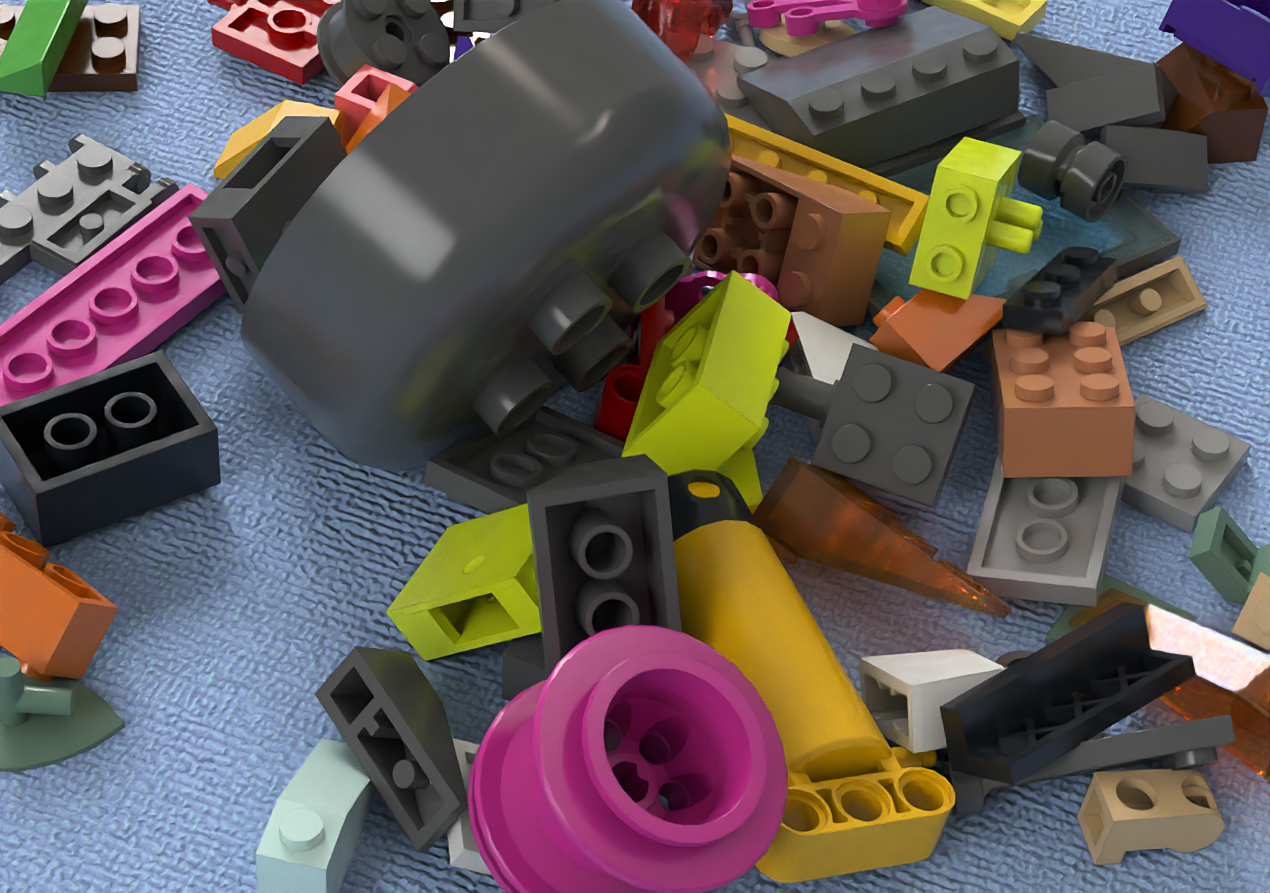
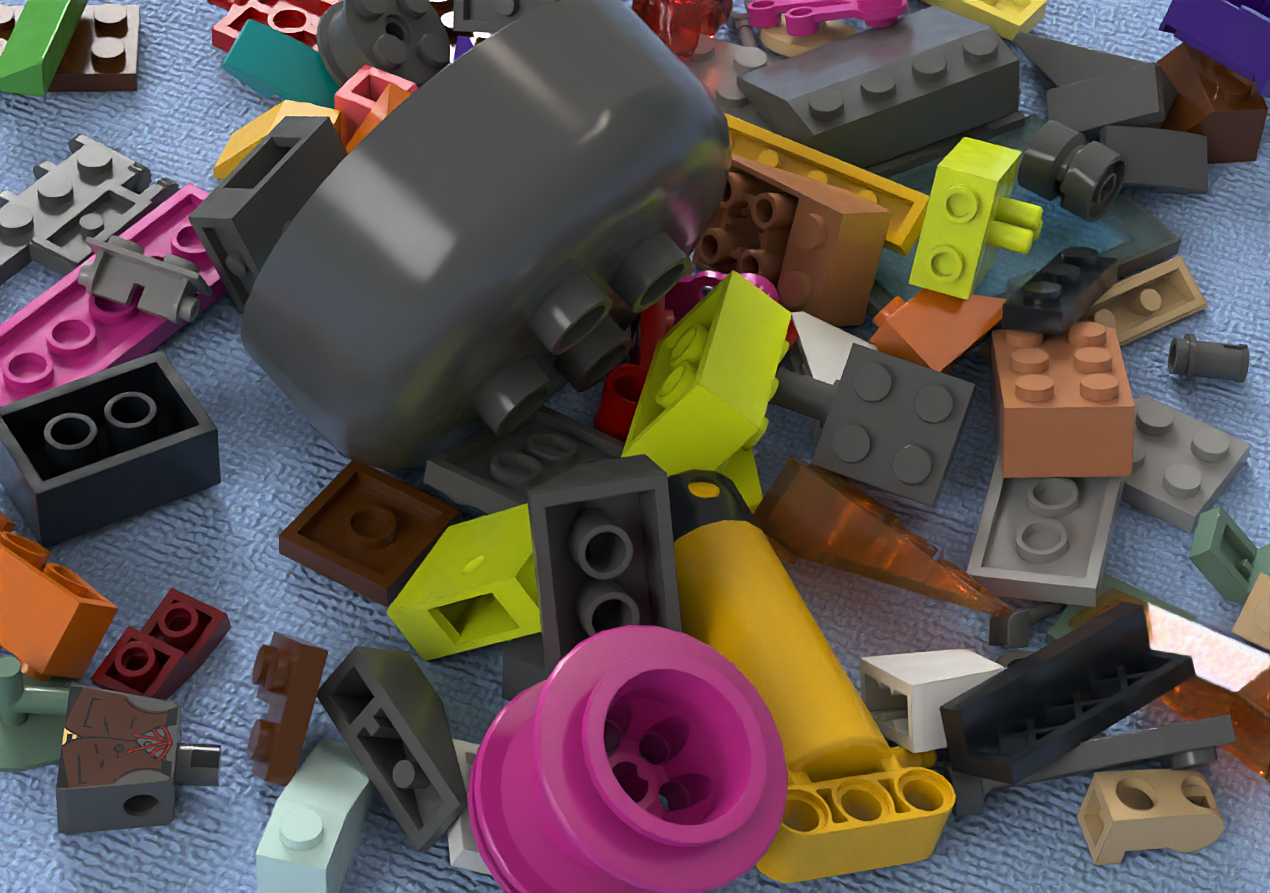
none -> torso [56,684,222,834]
none -> light grey hinge [78,235,213,324]
none -> dark red slope [91,588,231,700]
none -> teal slope [220,19,341,109]
none -> reddish brown plate [247,631,329,786]
none -> reddish brown plate [278,460,461,607]
none -> dark grey hand [989,602,1062,648]
none -> dark grey pin [1168,333,1249,383]

